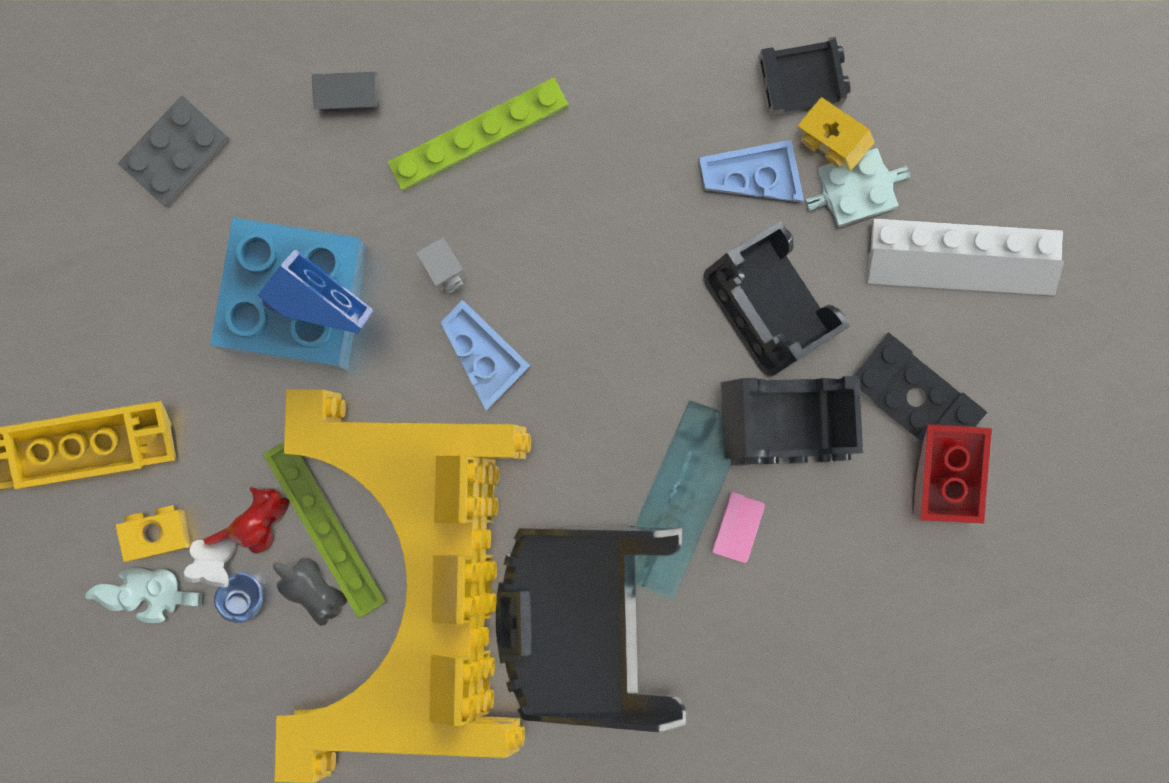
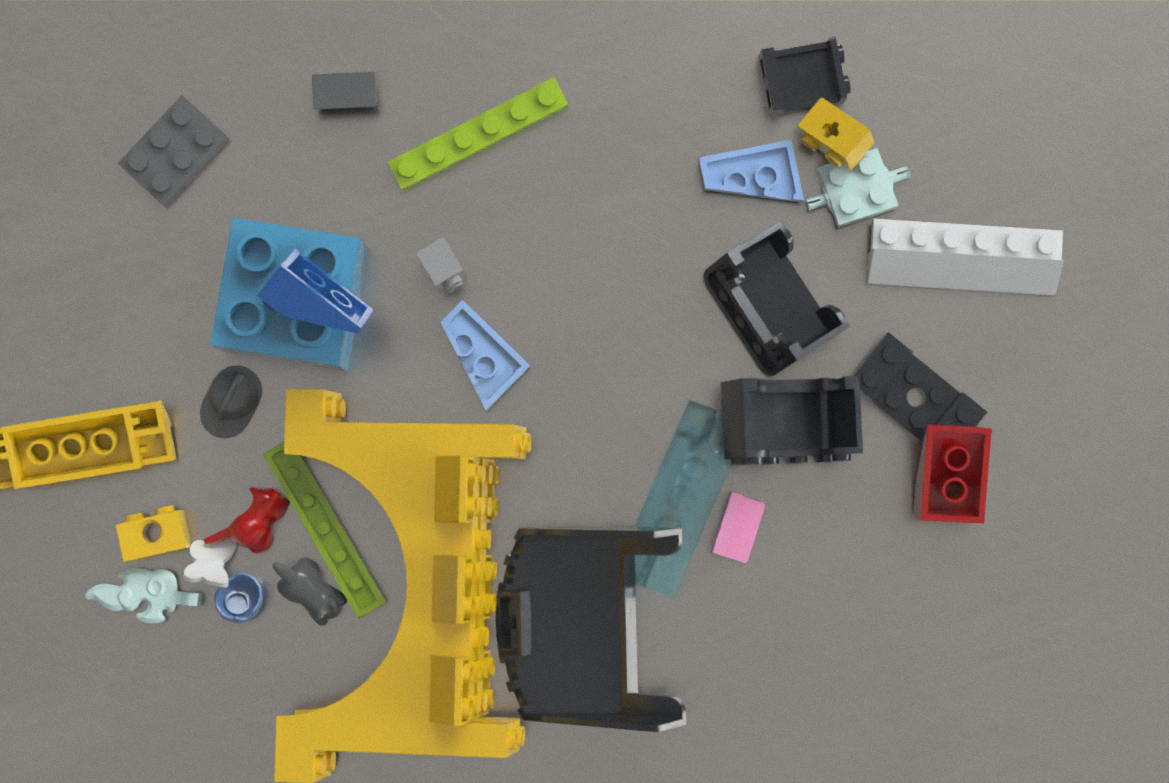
none -> dark grey piece [200,365,262,439]

